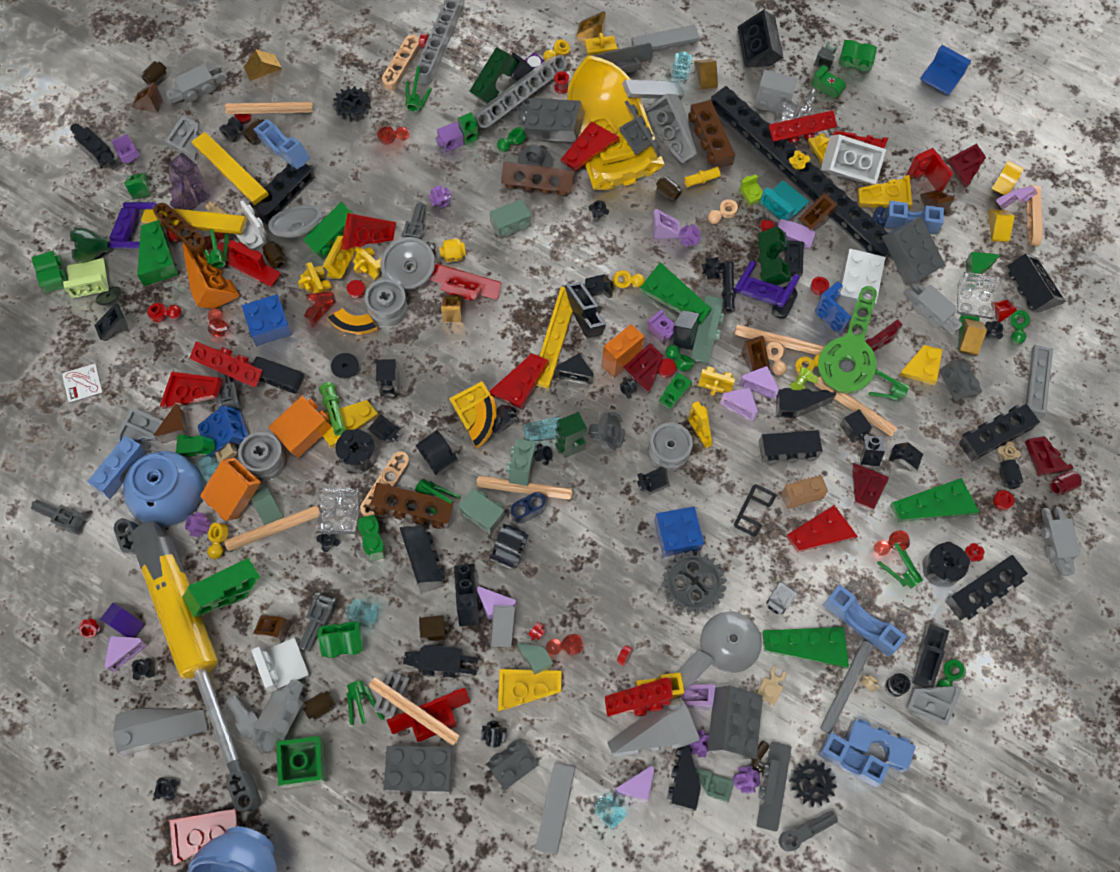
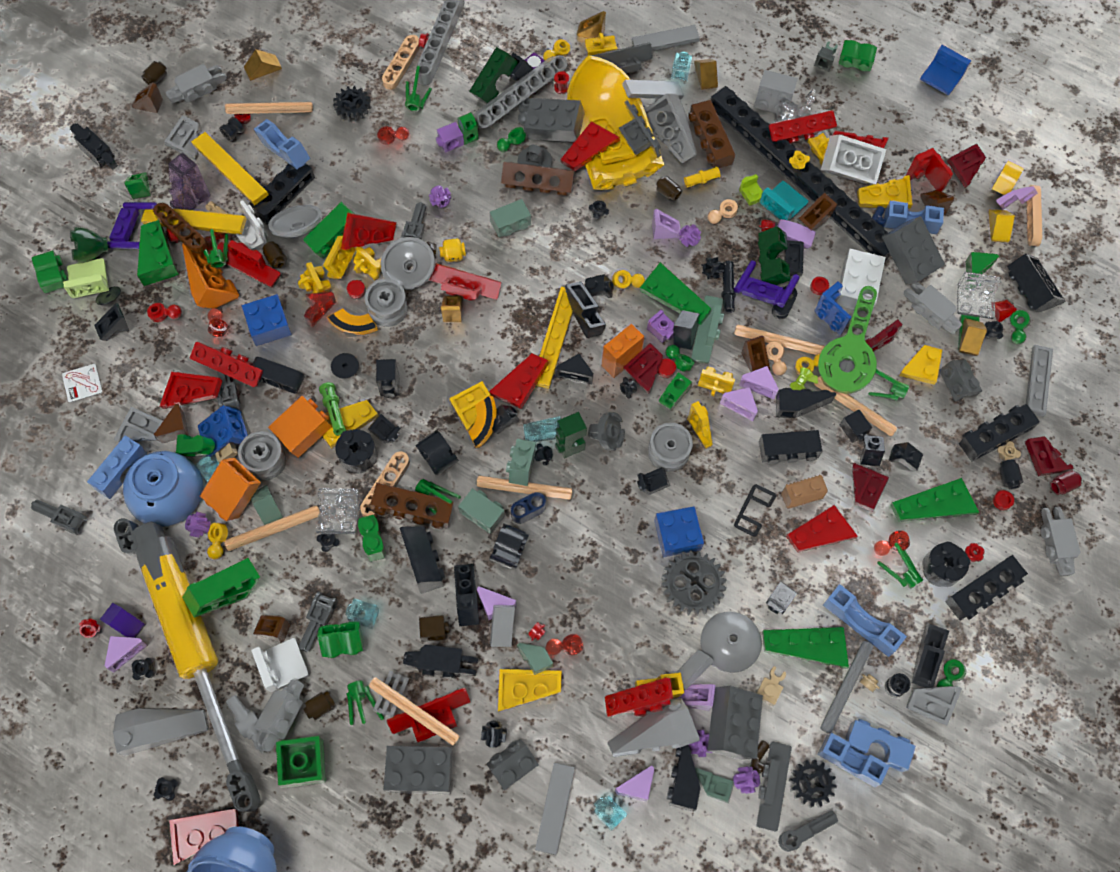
medium lavender bracket [111,134,140,164] -> none
dark brown brick [243,118,265,144] -> none
red tile [617,645,633,667] -> none
black slope [737,9,784,68] -> none
green leg [811,65,846,98] -> none

